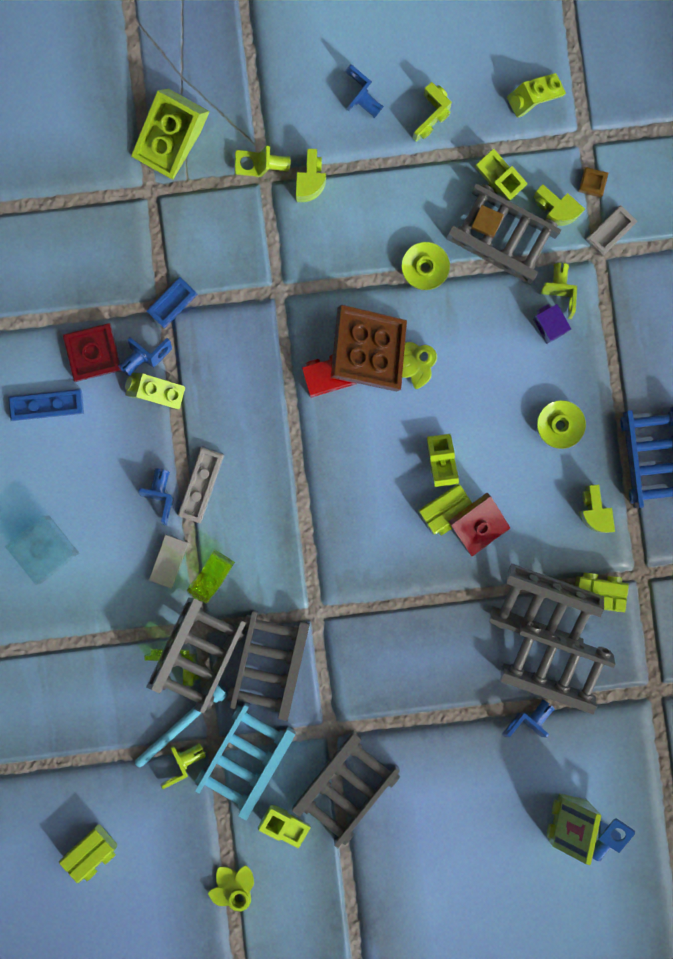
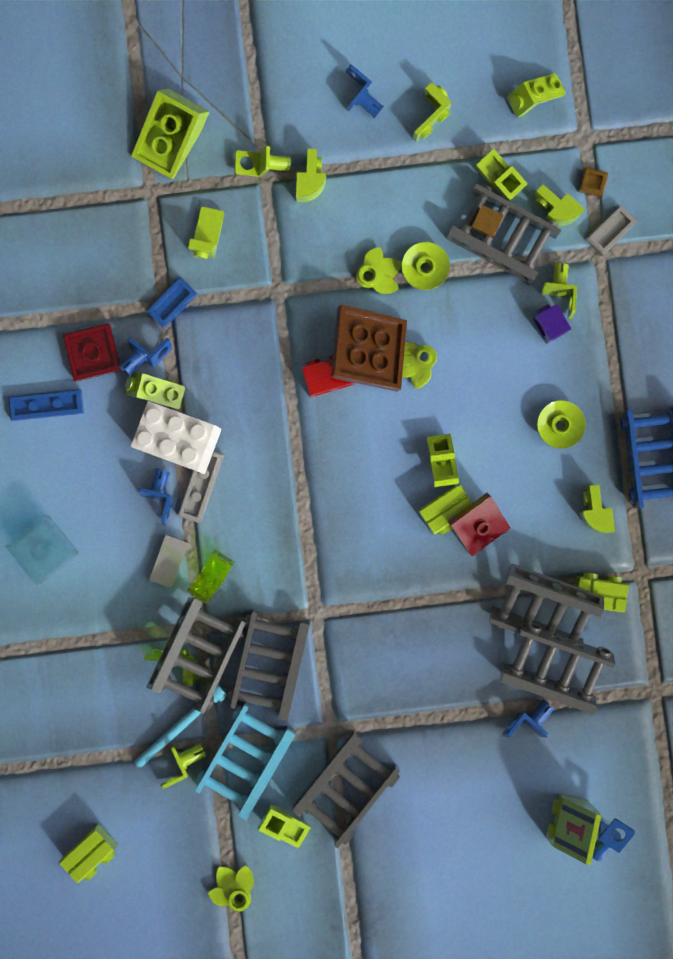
none -> white brick [131,401,221,474]
none -> lime bracket [188,207,225,260]
none -> lime plate [356,247,402,294]

